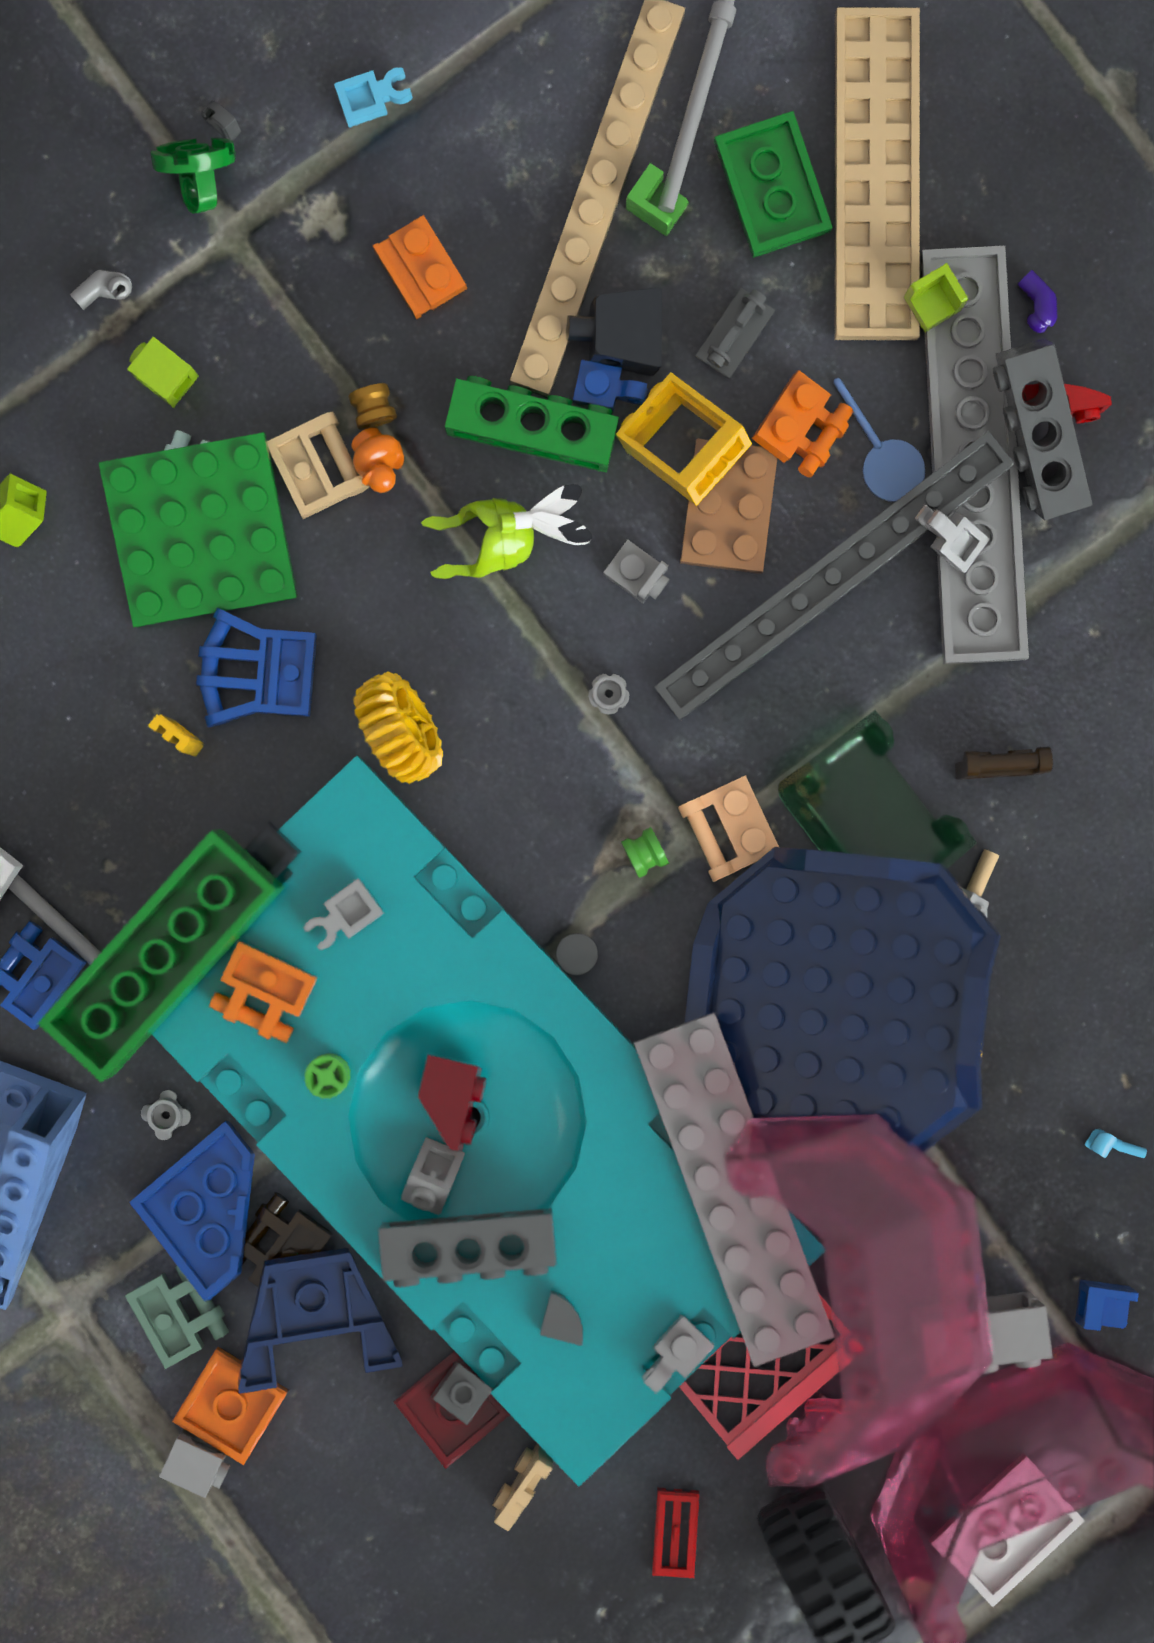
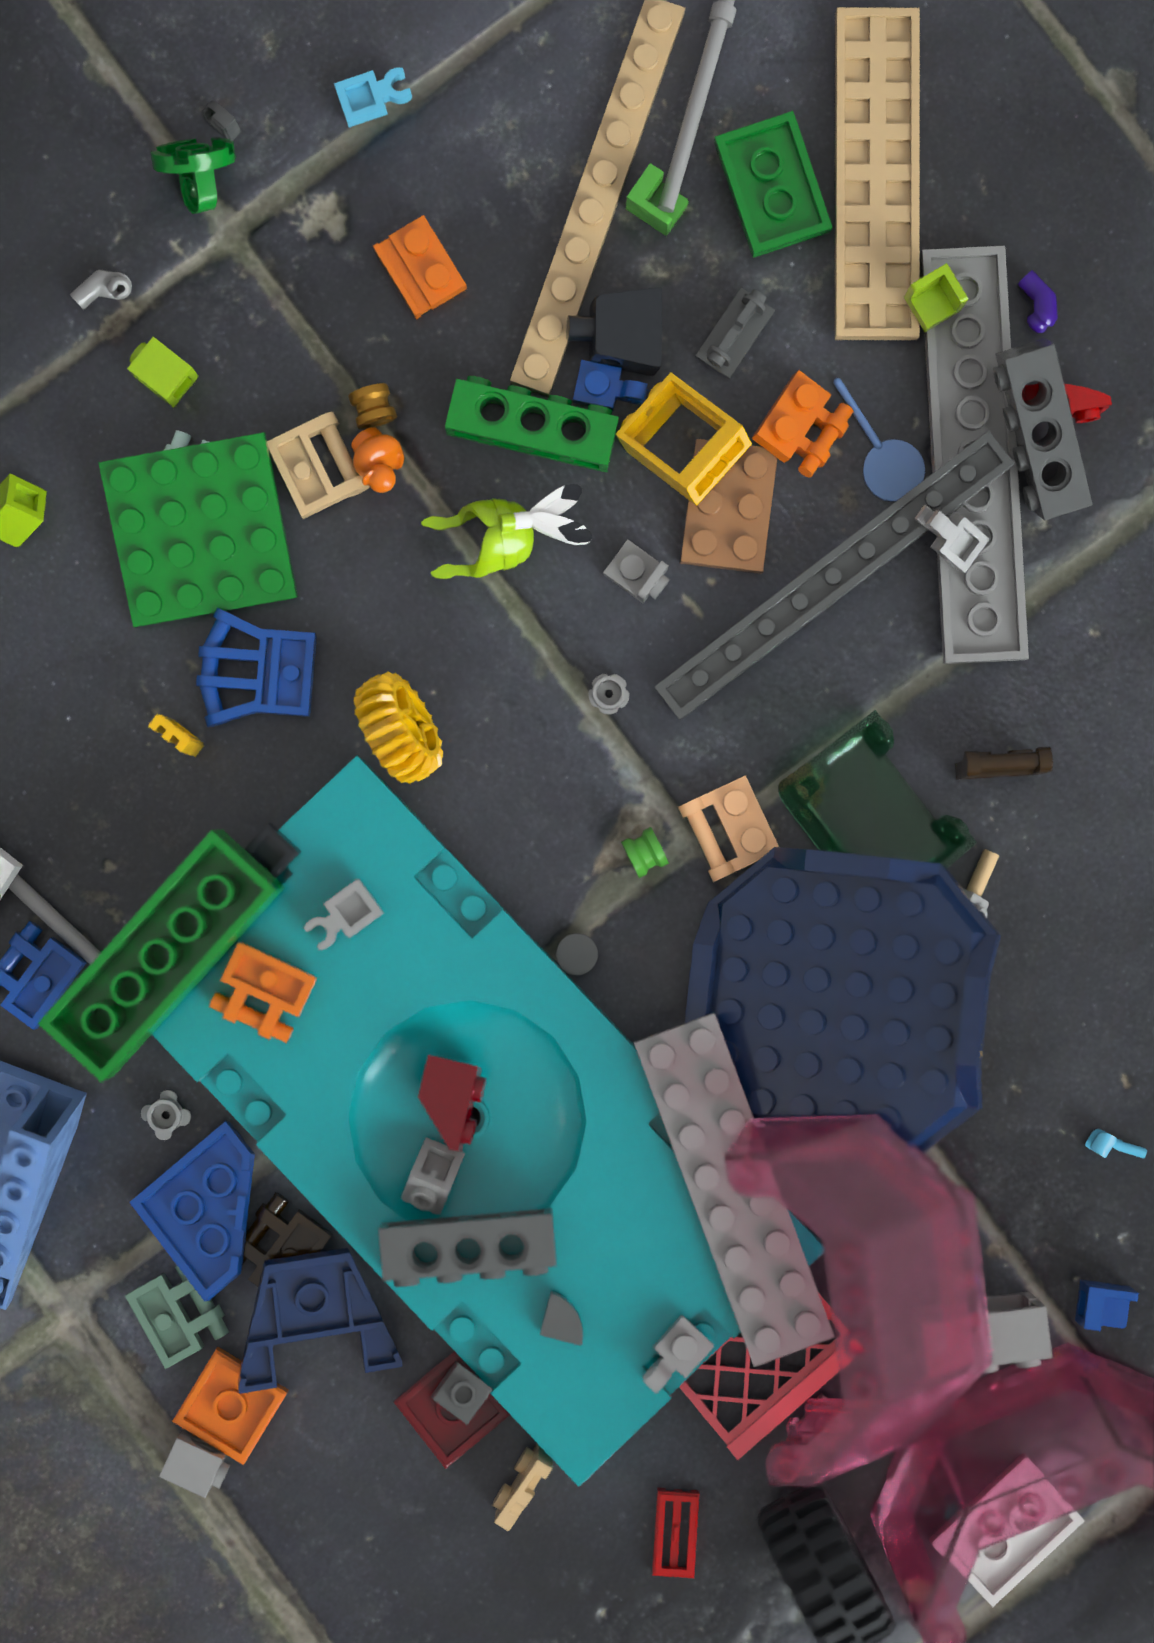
bright green wheel [305,1053,351,1099] -> none

